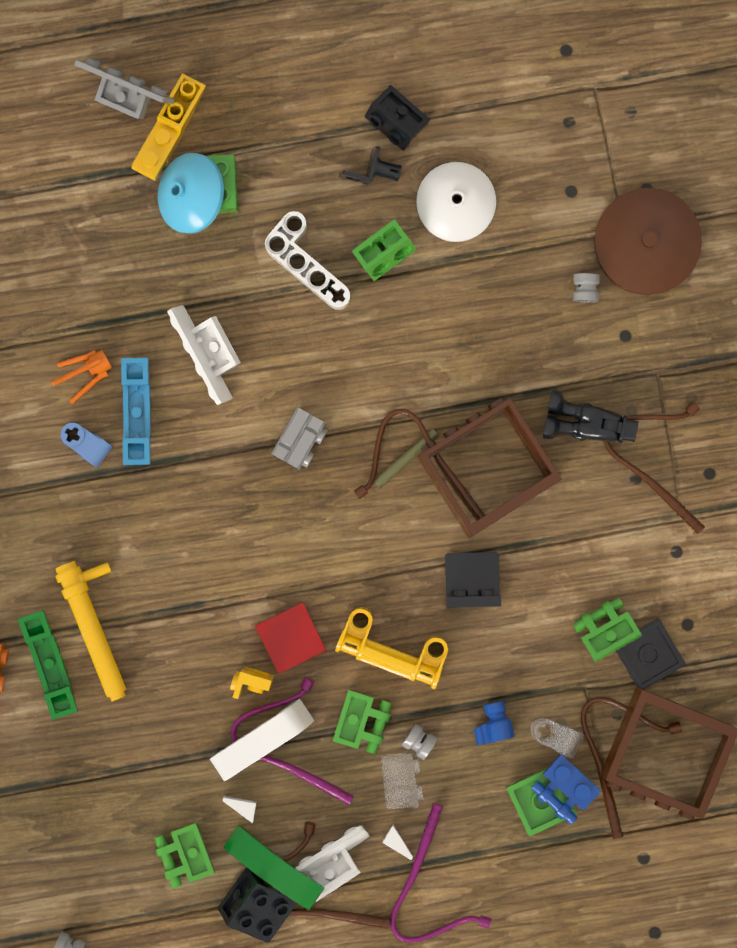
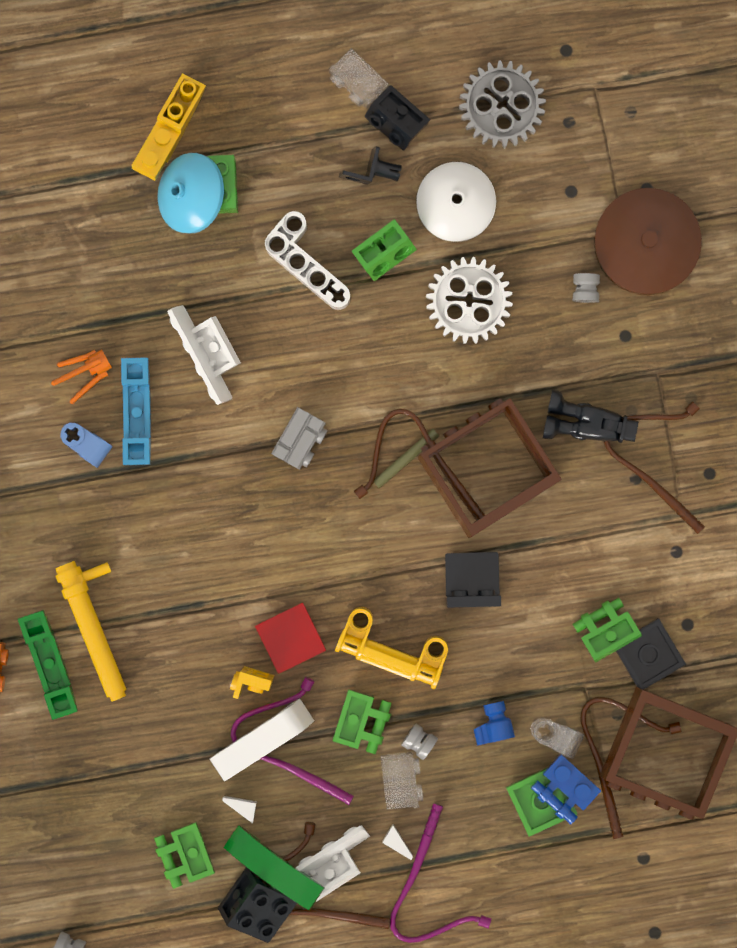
light grey bracket [74,57,175,120] -> none
none -> clear bracket [329,48,389,109]
none -> white gear [426,257,513,344]
none -> light grey gear [459,60,546,148]

